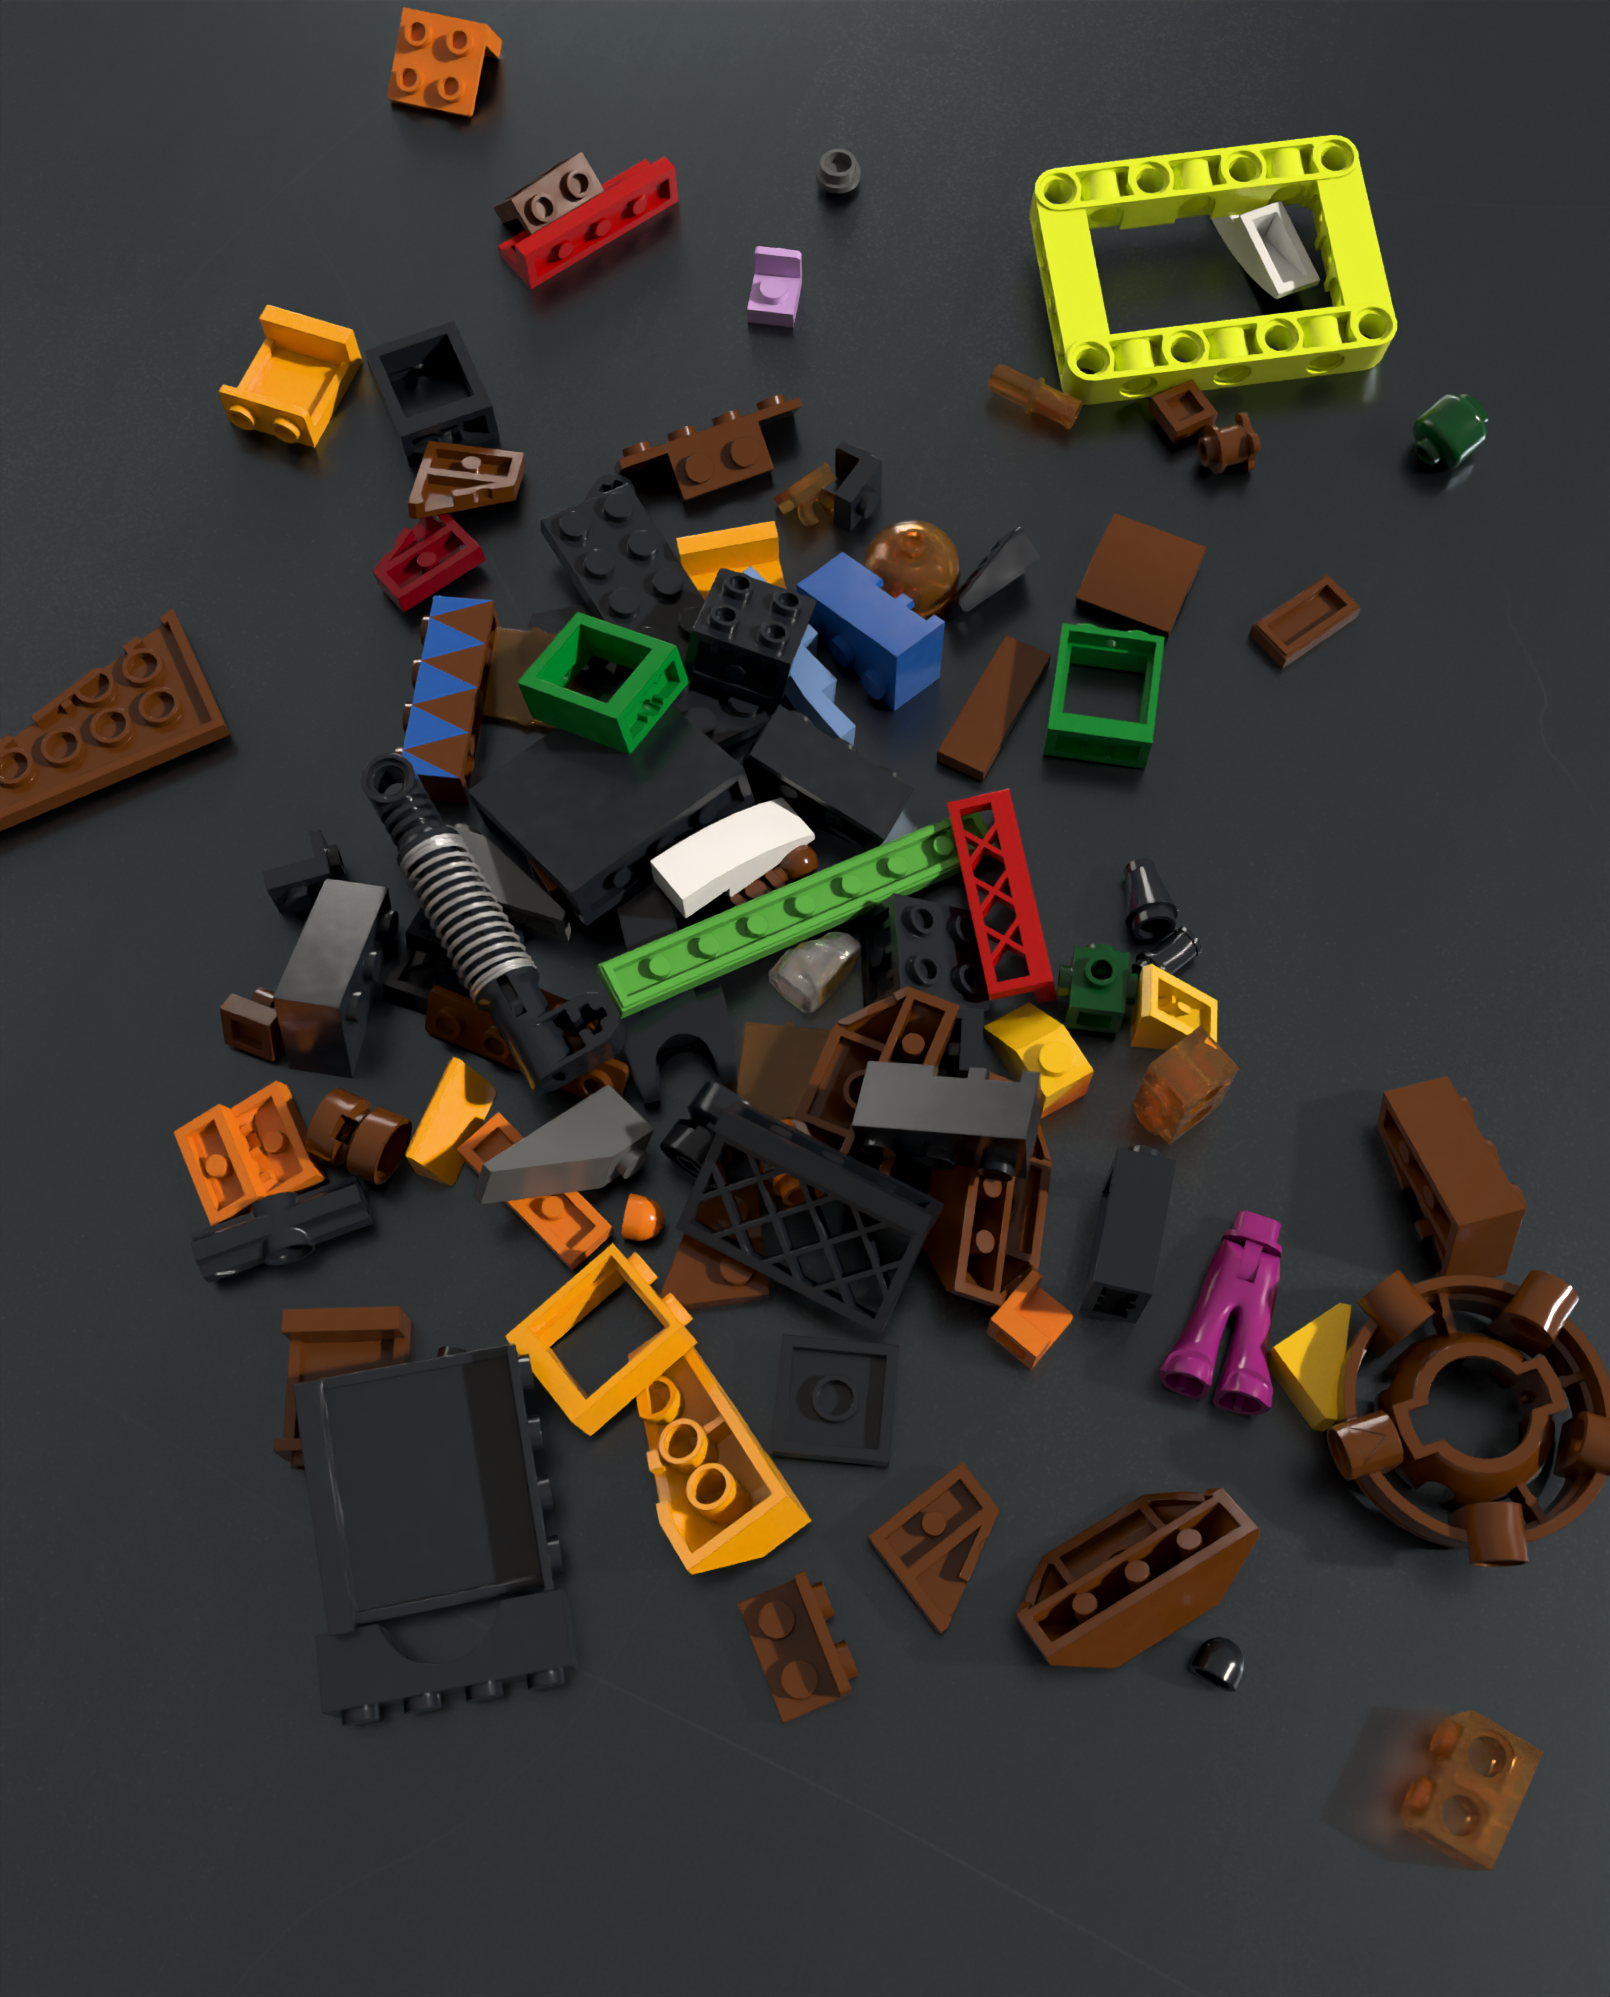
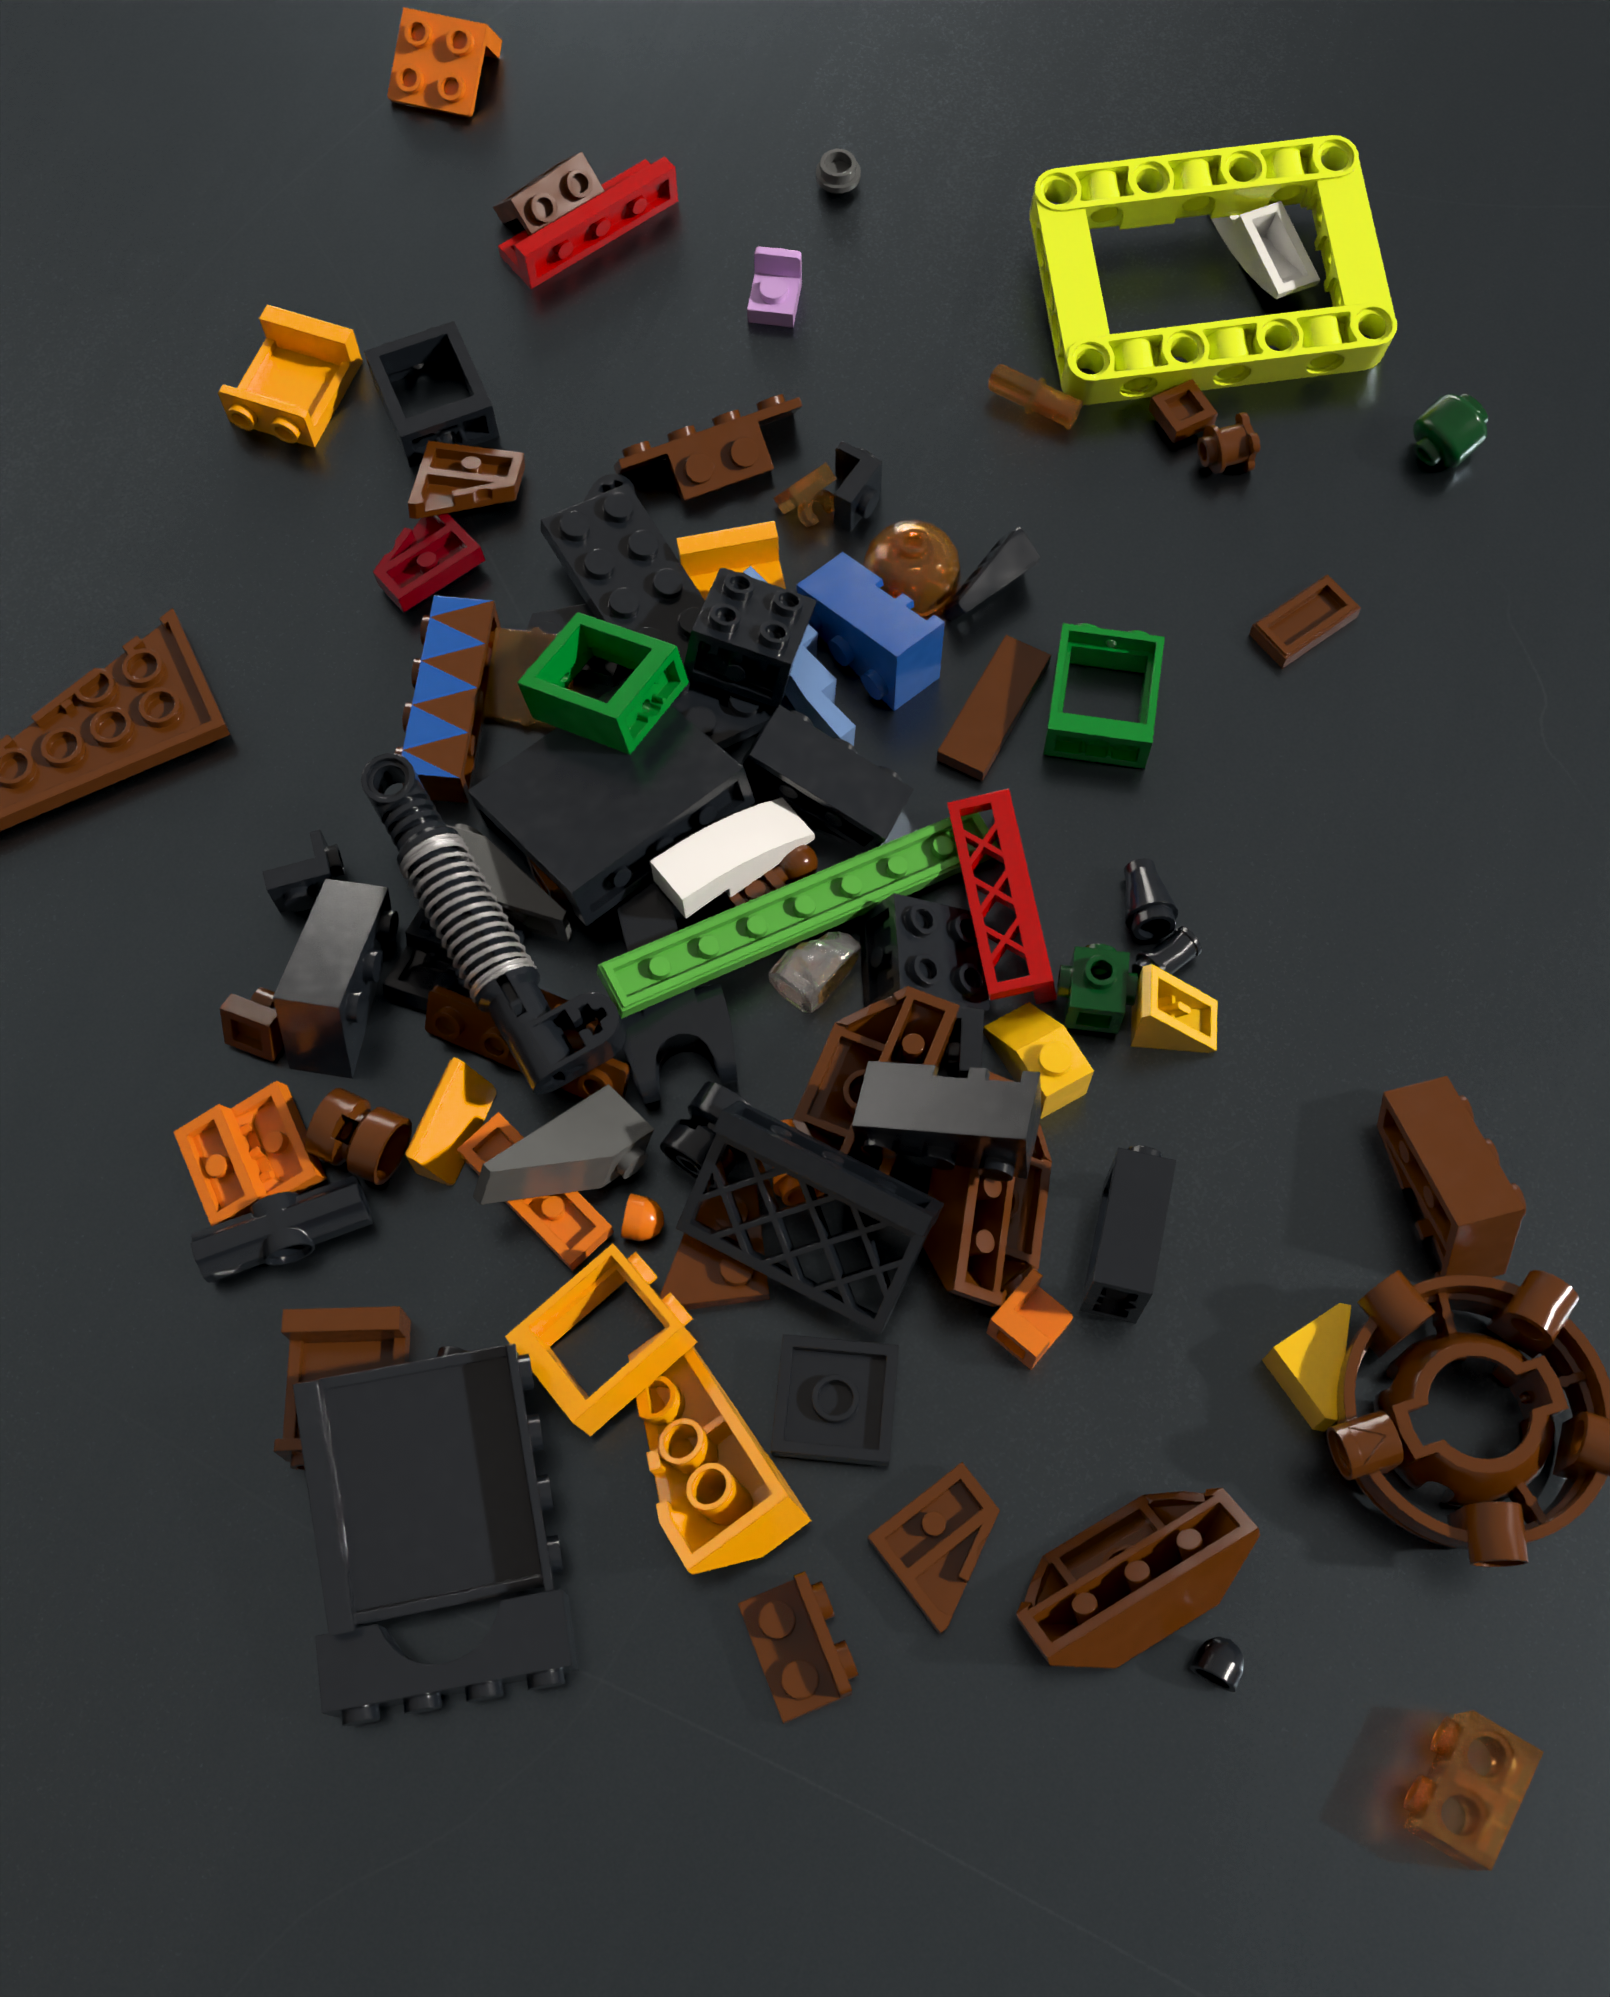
clear orange piece [737,1021,831,1121] -> none
reddish brown slope [1075,513,1207,637] -> none
clear orange brick [1133,1026,1239,1145] -> none
magenta piece [1158,1211,1282,1415] -> none

